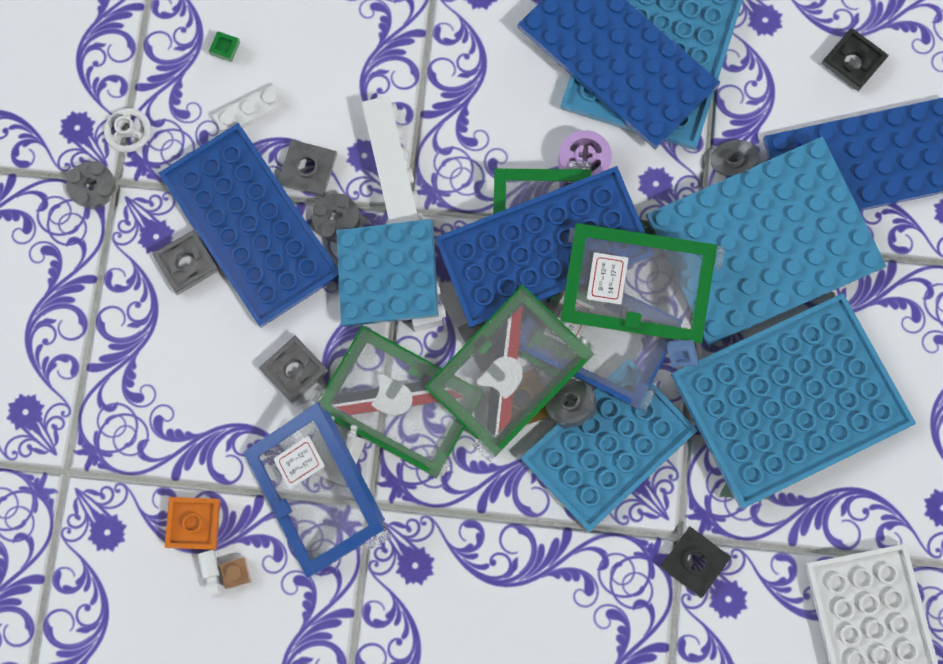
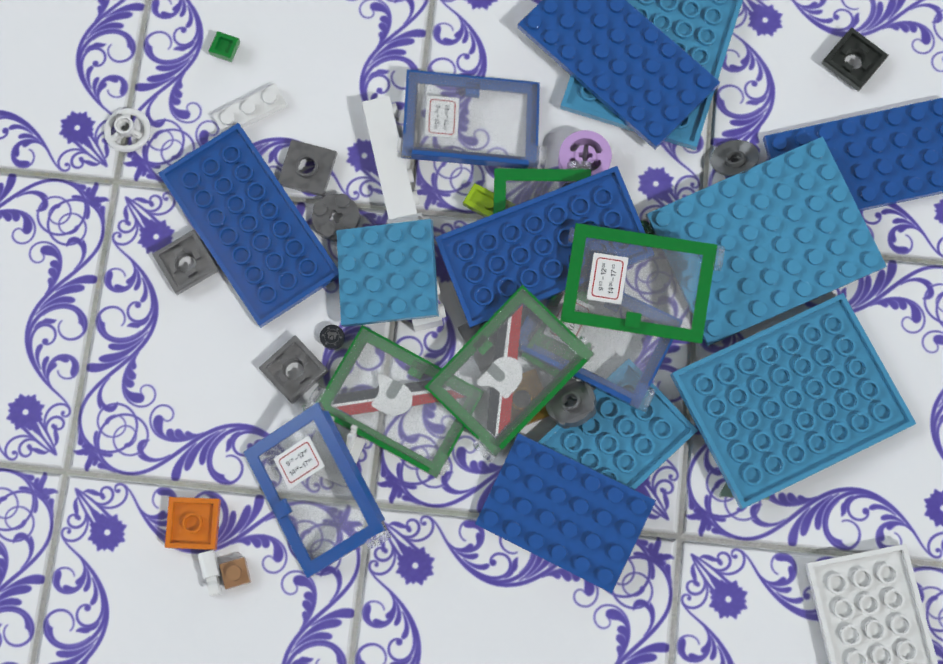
flat silver plate [66,161,116,209] -> none
pearl dark grey piece [660,526,731,598] -> none
medium blue plate [667,340,698,367] -> none
none -> black tile [320,325,345,350]
none -> clear door [397,69,547,169]
none -> lime plate [463,183,516,217]
none -> blue plate [475,433,656,593]

